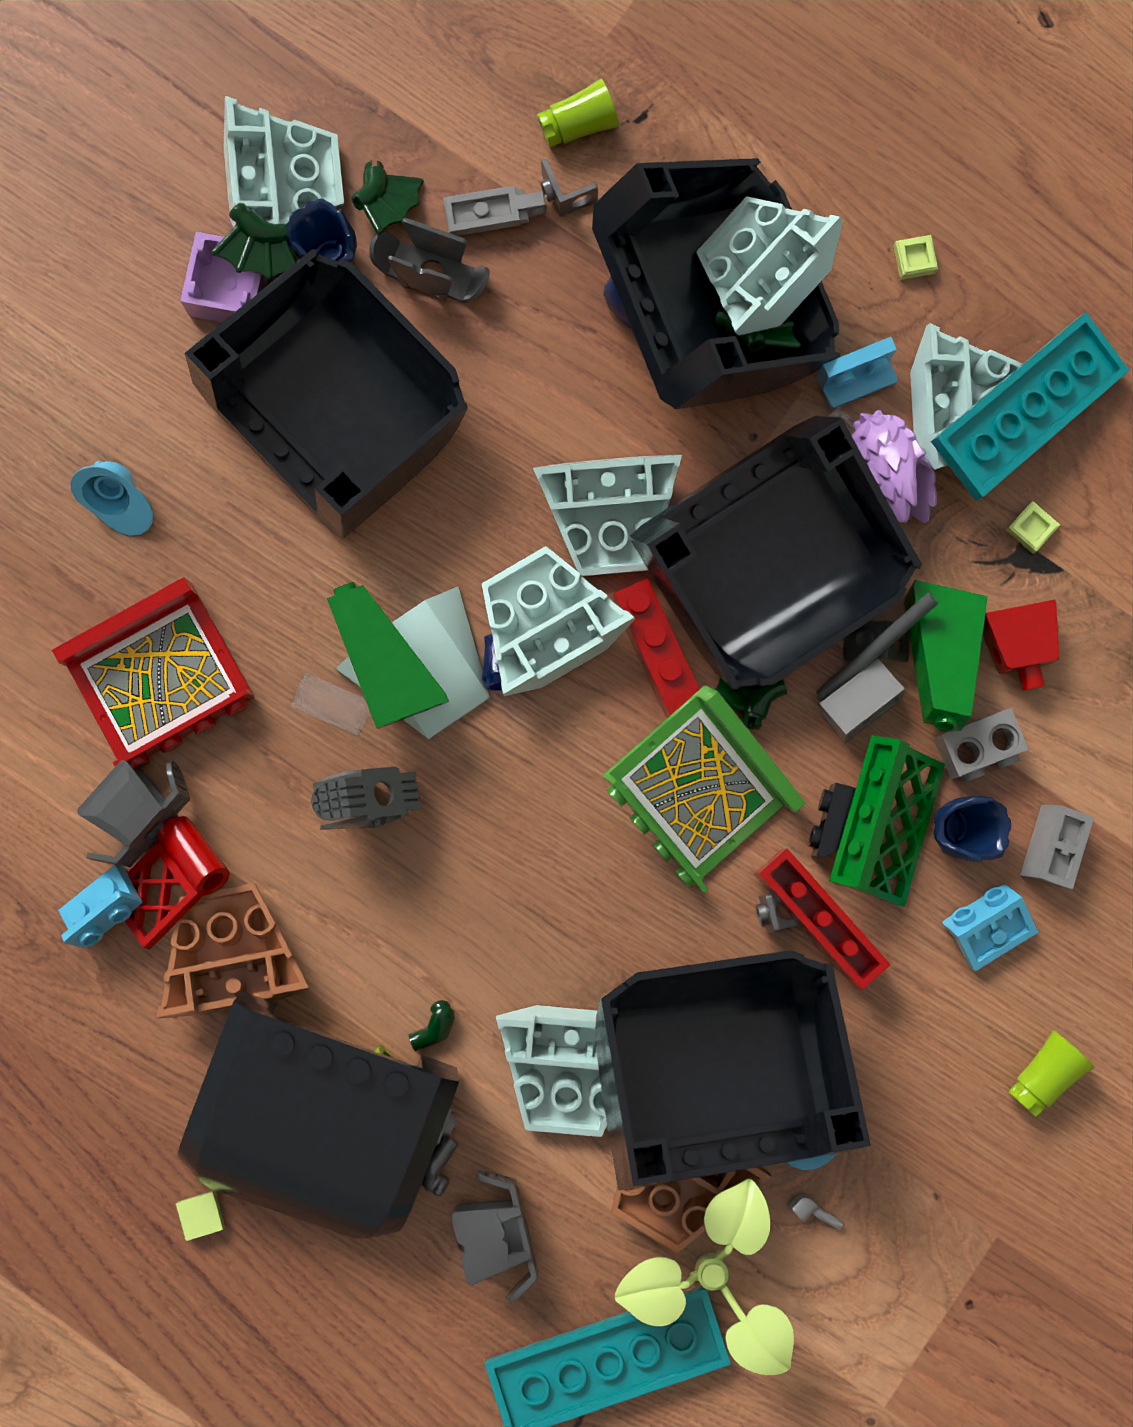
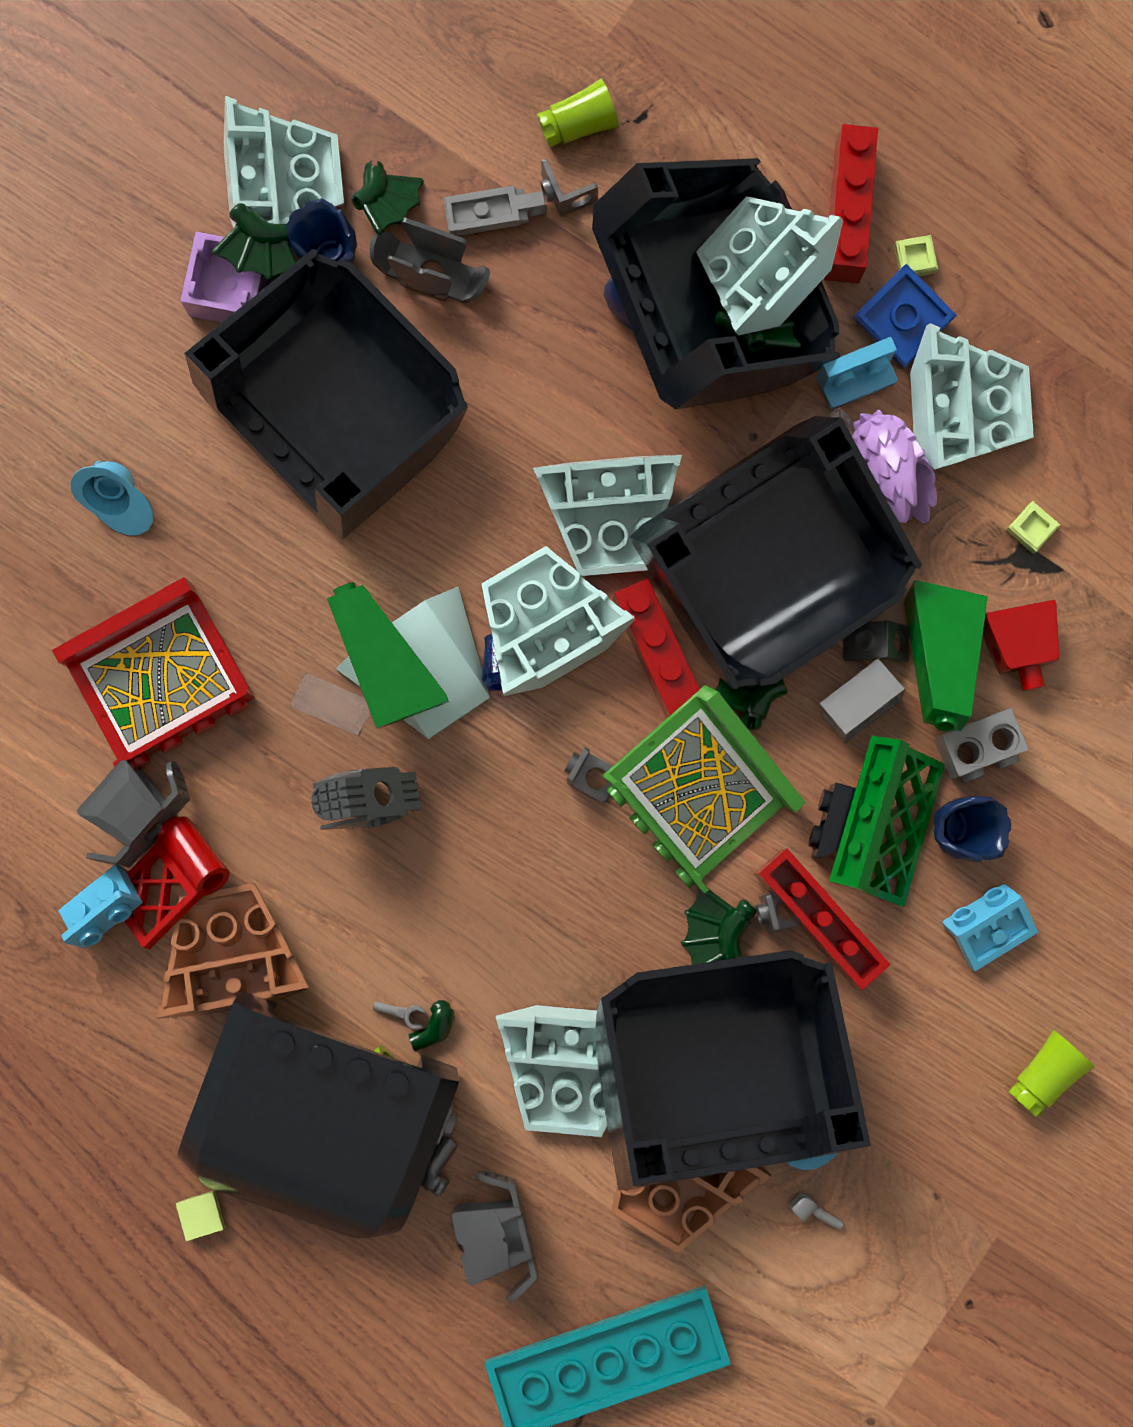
yellowish green plant [615,1178,794,1375] -> none
dark grey bar [816,592,939,700] -> none
teal plate [930,312,1130,501] -> none
light grey hinge [1020,805,1094,890] -> none
none -> light grey hand [373,1001,426,1029]
none -> flat silver bracket [564,747,613,803]
none -> dark green arm [681,888,756,964]
none -> red brick [823,124,878,283]
none -> blue plate [852,264,957,369]

